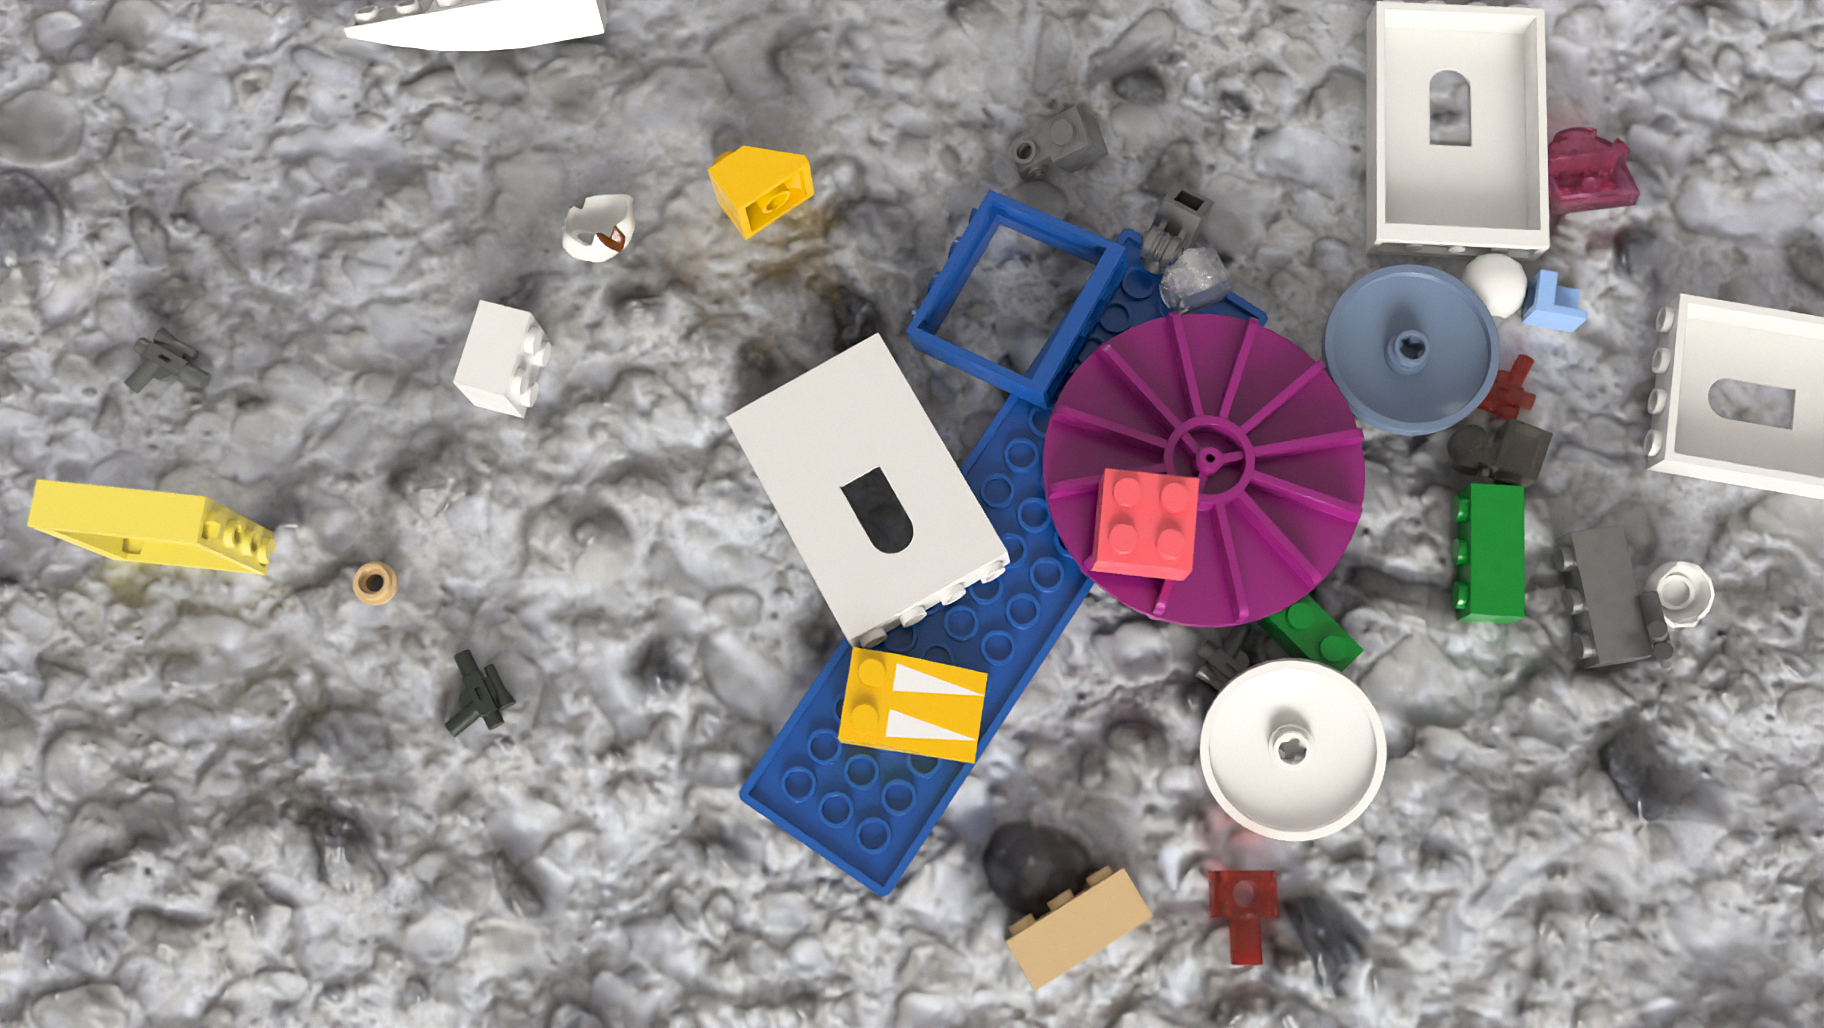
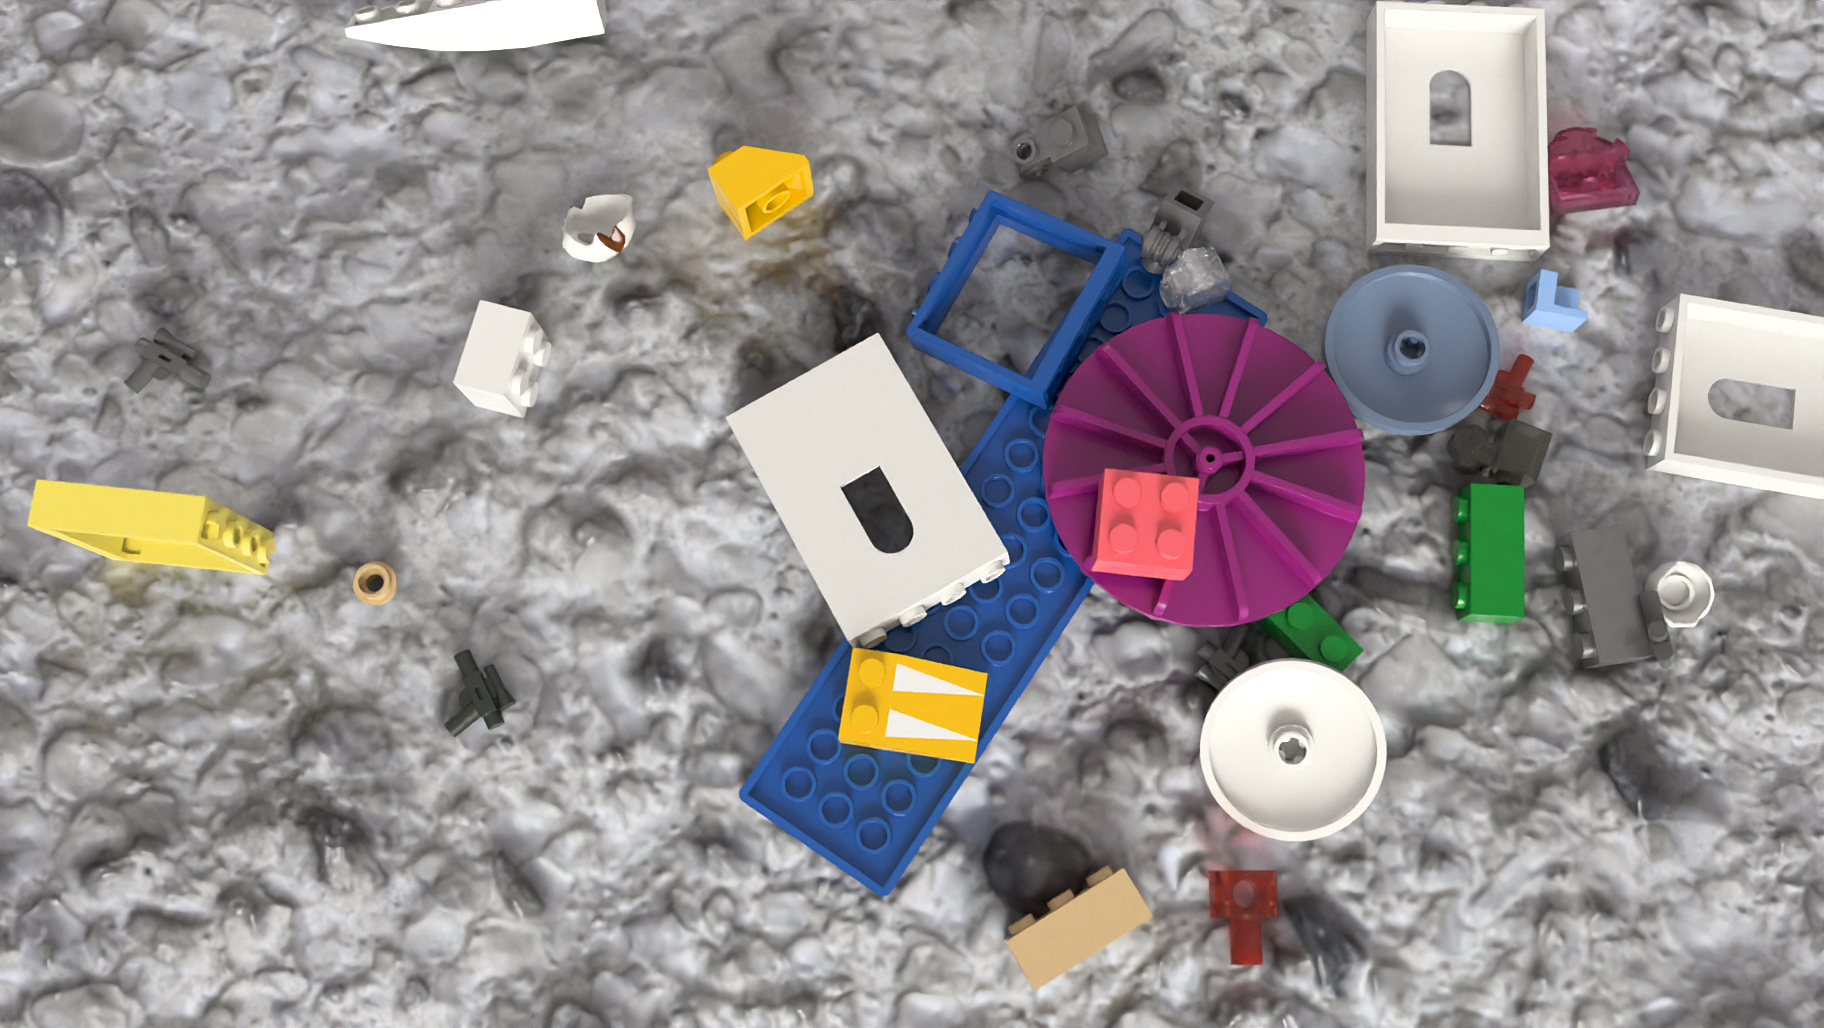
white hair [1460,253,1528,319] -> none

